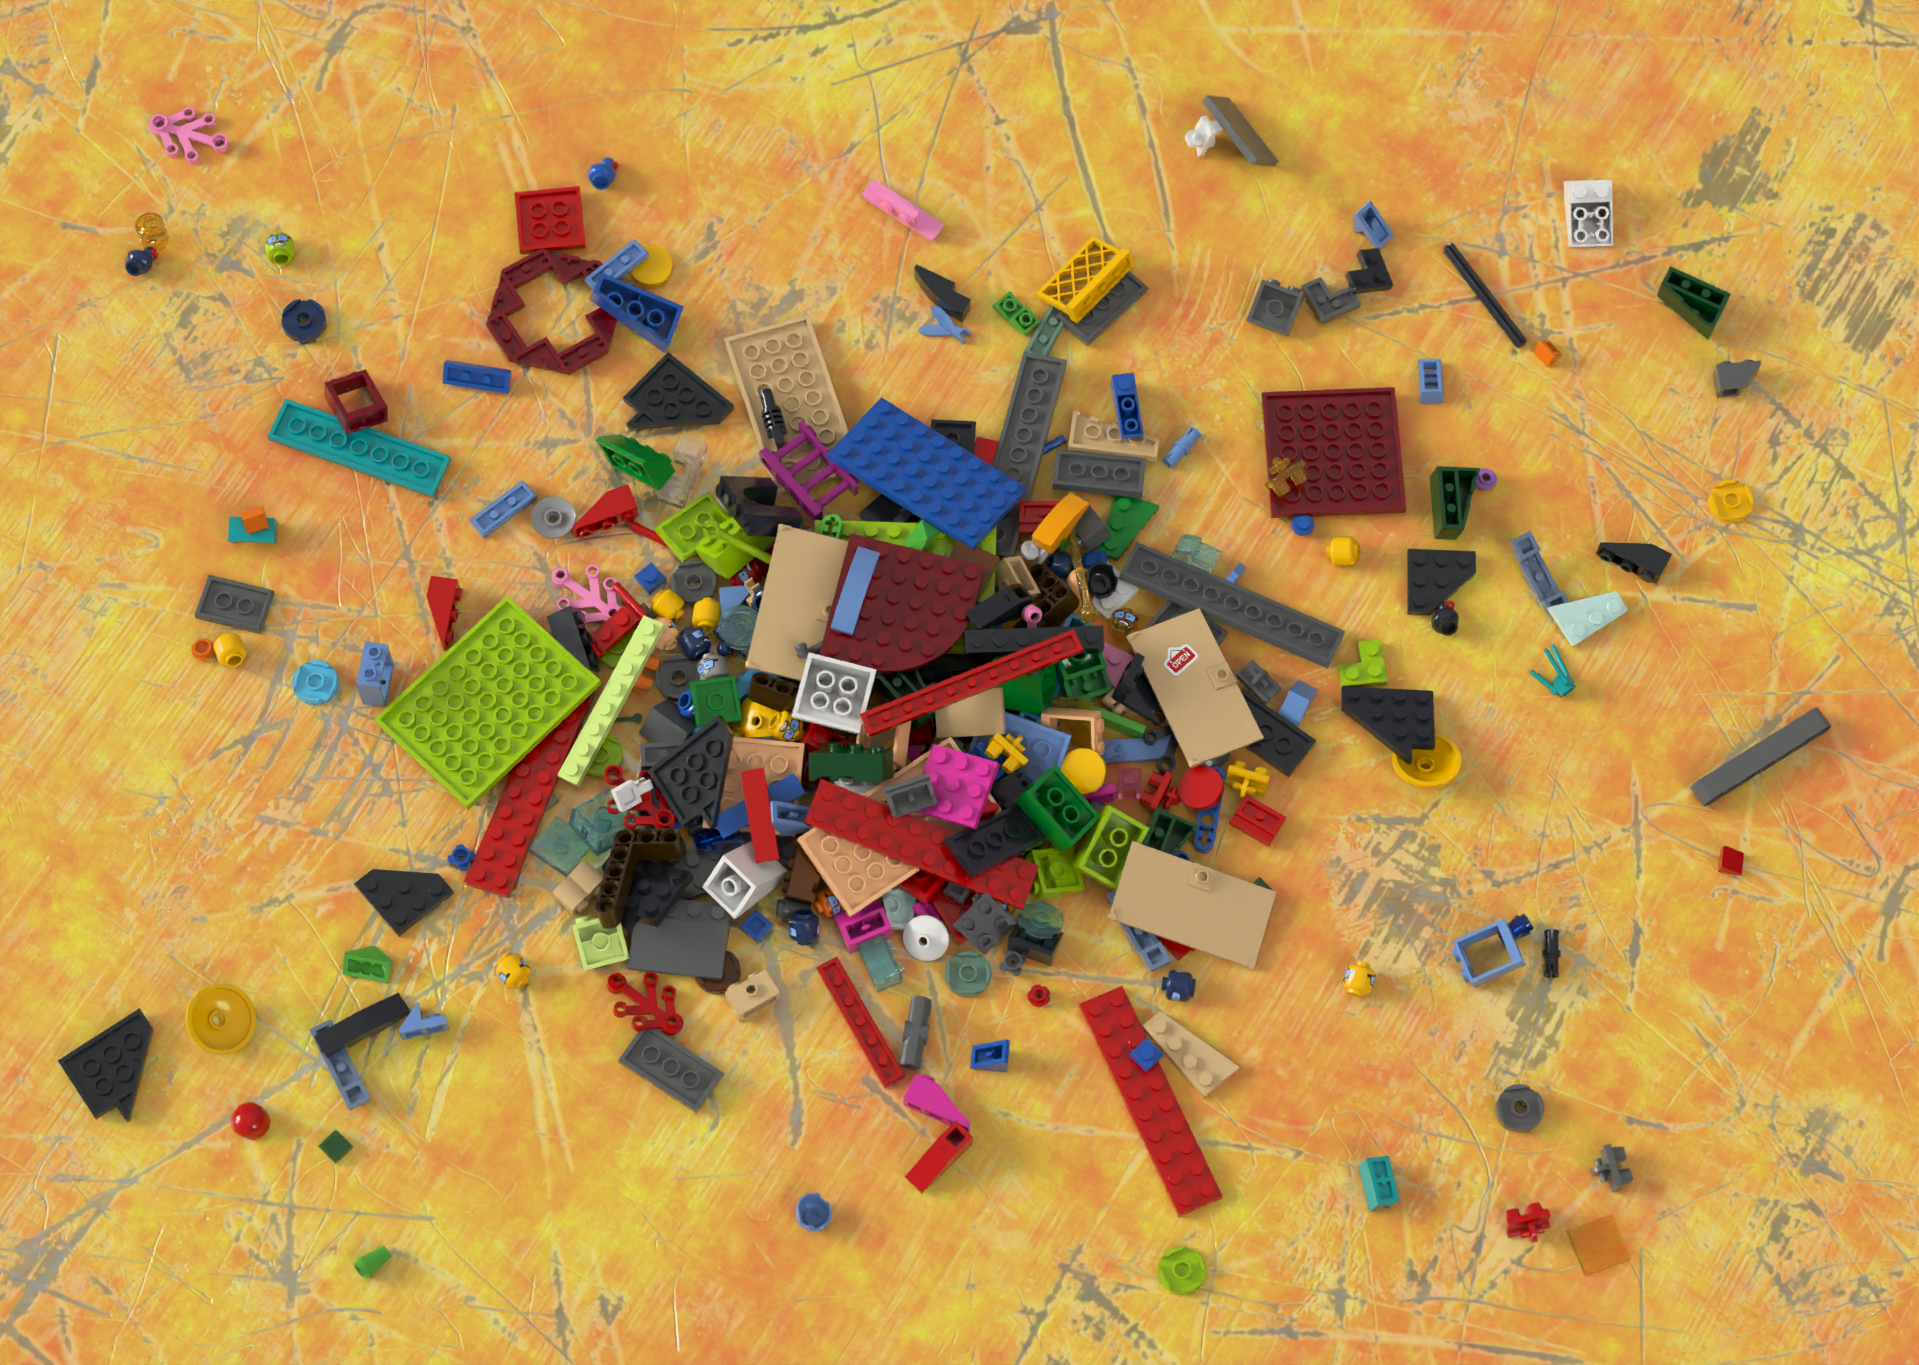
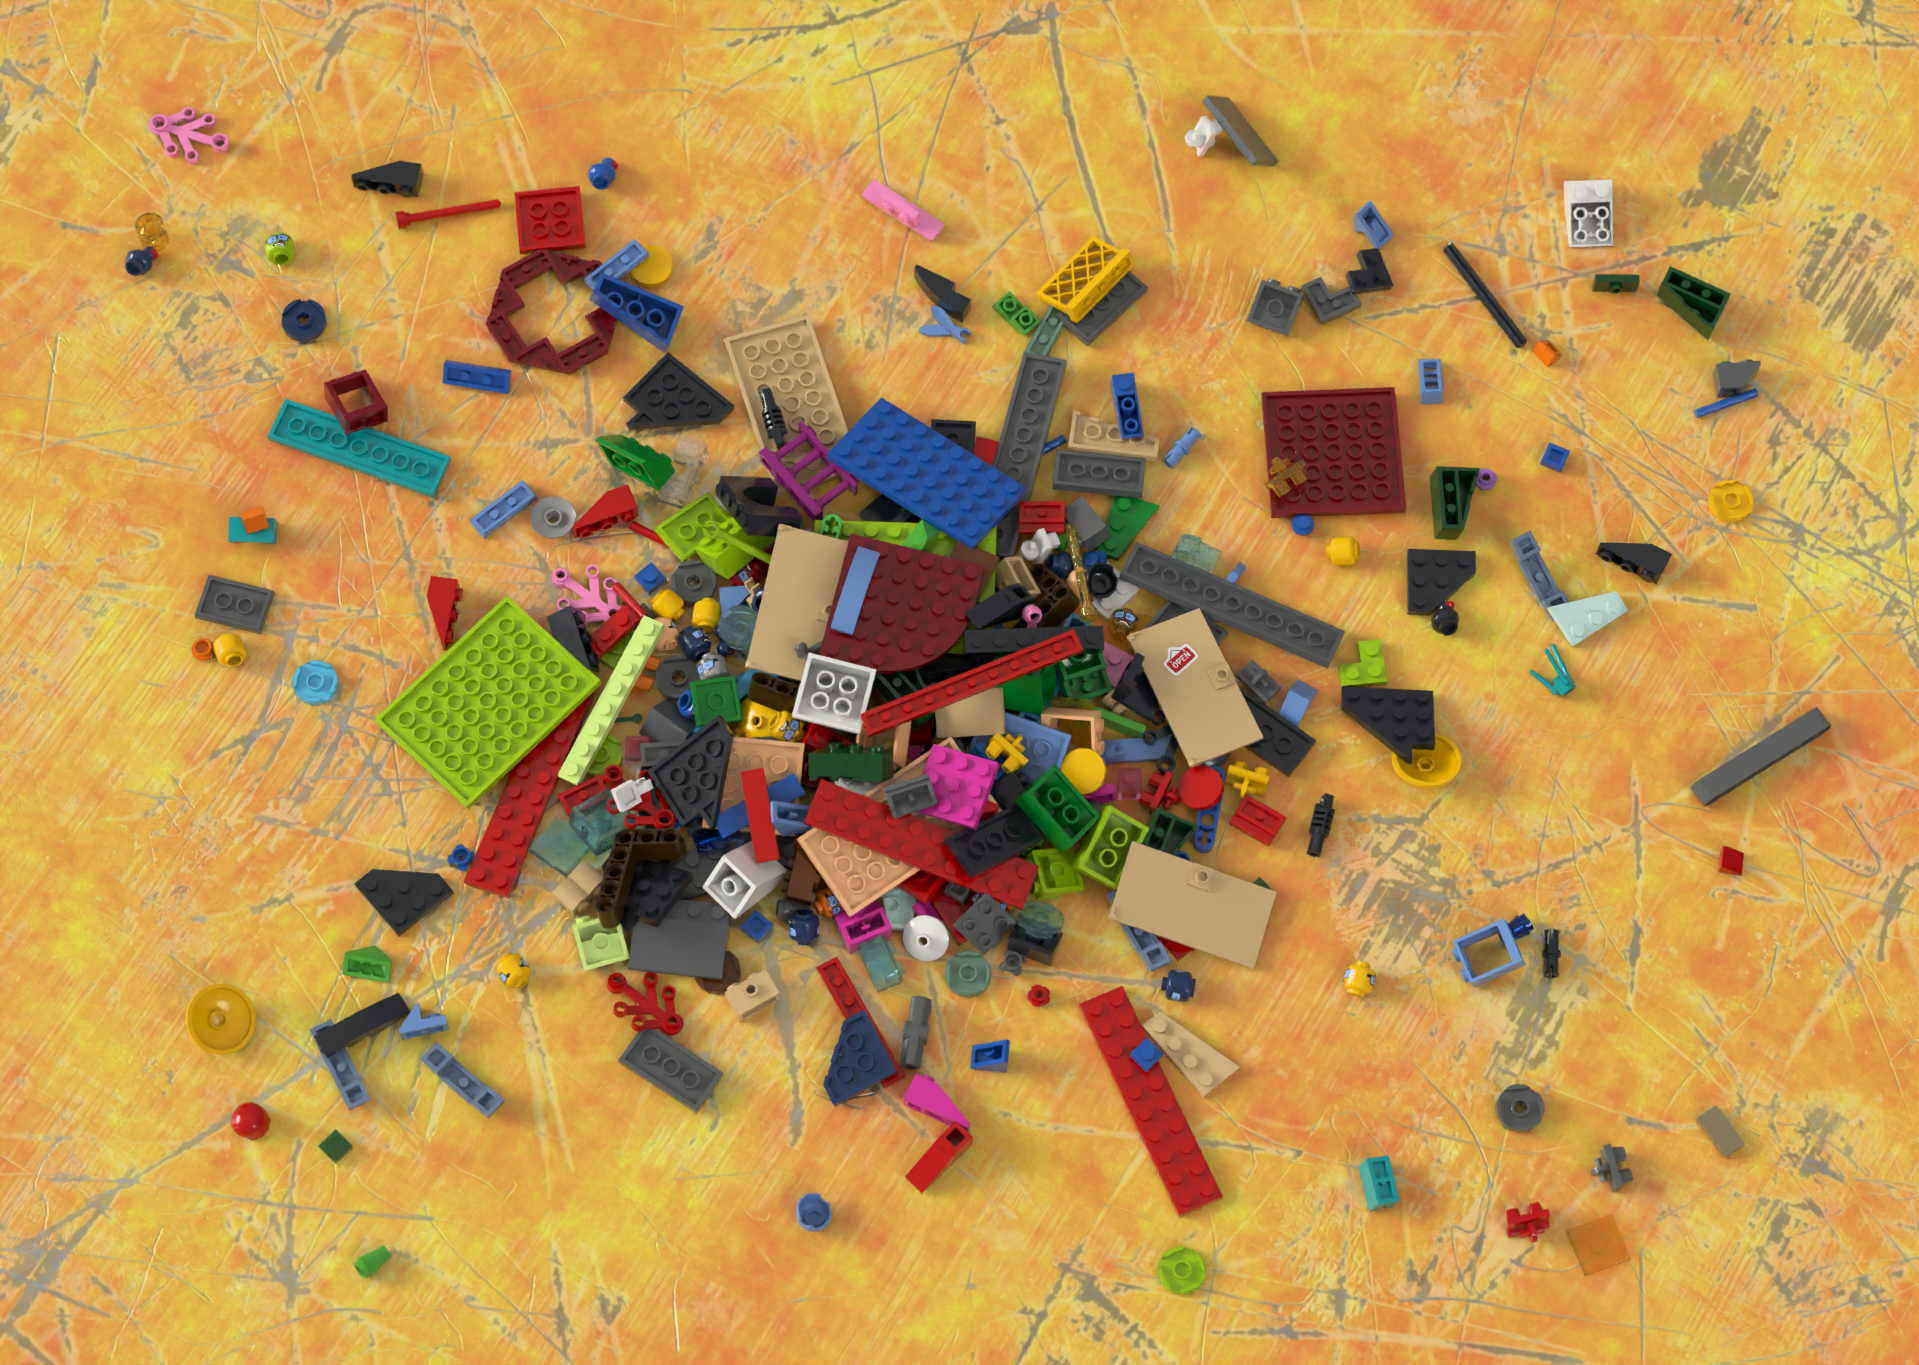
black wing [58,1008,153,1122] -> none
medium blue window [356,641,394,707] -> none
light orange slope [1031,493,1090,554] -> none
none -> black slope [351,161,424,197]
none -> red piece [395,199,501,229]
none -> sand blue slope [420,1042,505,1118]
none -> red hinge [558,774,617,817]
none -> clear pink plate [625,736,649,761]
none -> dark blue plate [823,1010,898,1107]
none -> black hinge [1307,793,1335,857]
none -> blue plate [1540,442,1570,473]
none -> dark green plate [1592,274,1640,294]
none -> blue bar [1694,388,1758,418]
none -> dark tan tile [1696,1105,1745,1159]

